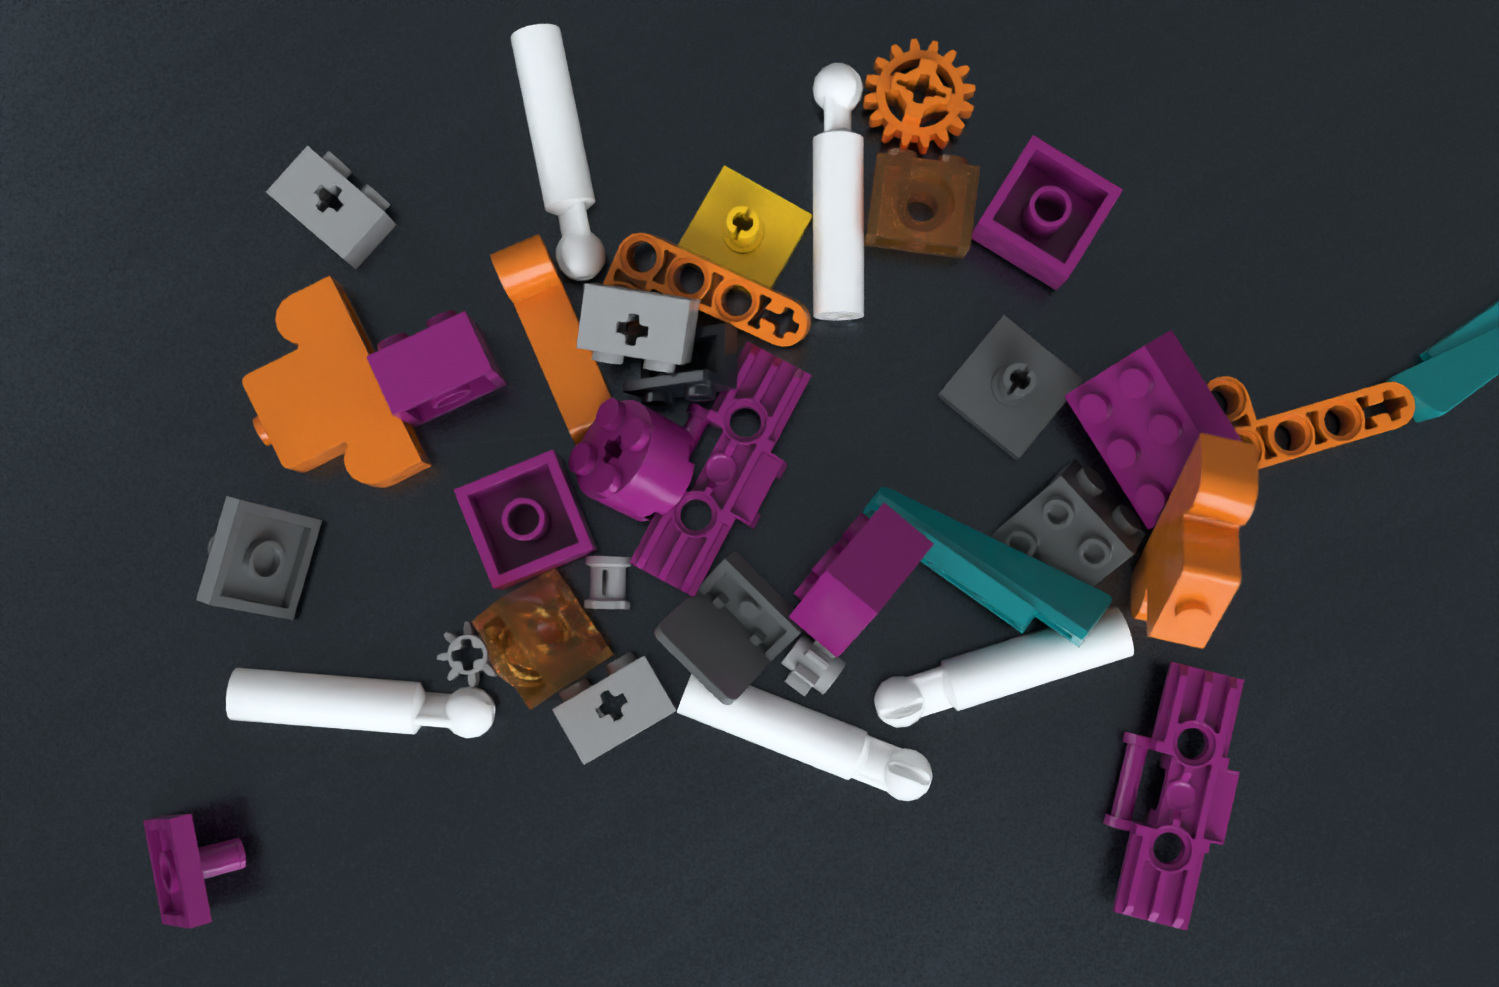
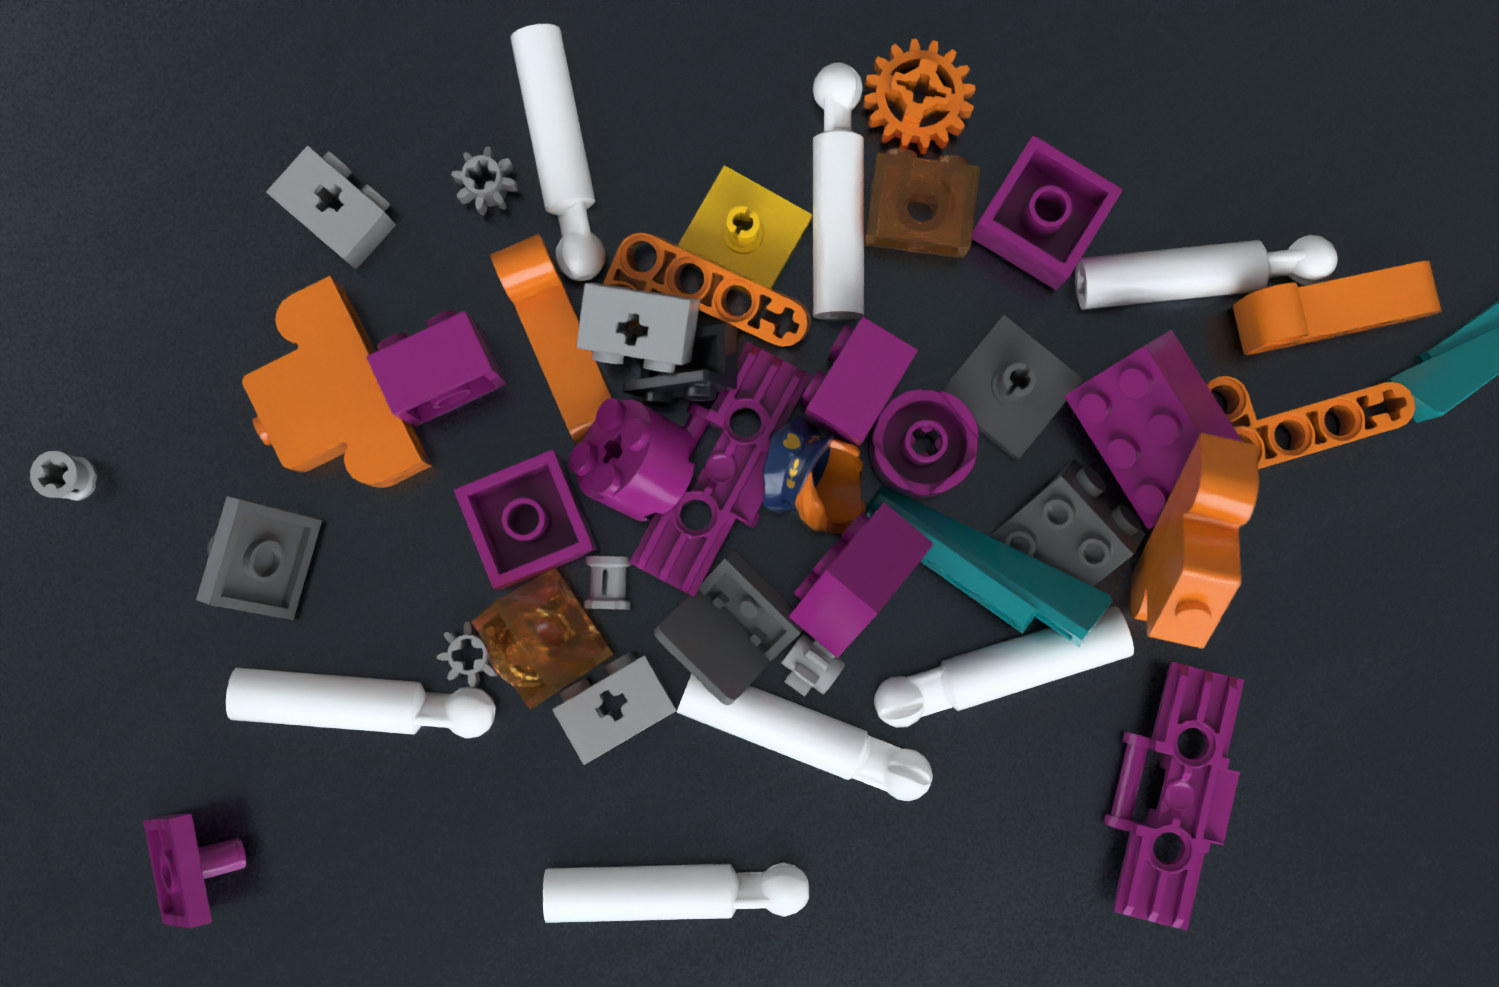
none -> light grey bush [30,451,98,501]
none -> light grey gear [451,147,519,215]
none -> white piece [543,862,809,923]
none -> piece [762,416,866,535]
none -> magenta brick [800,317,918,448]
none -> magenta brick [868,389,979,499]
none -> white piece [1075,235,1338,310]
none -> orange beam [1232,261,1442,355]

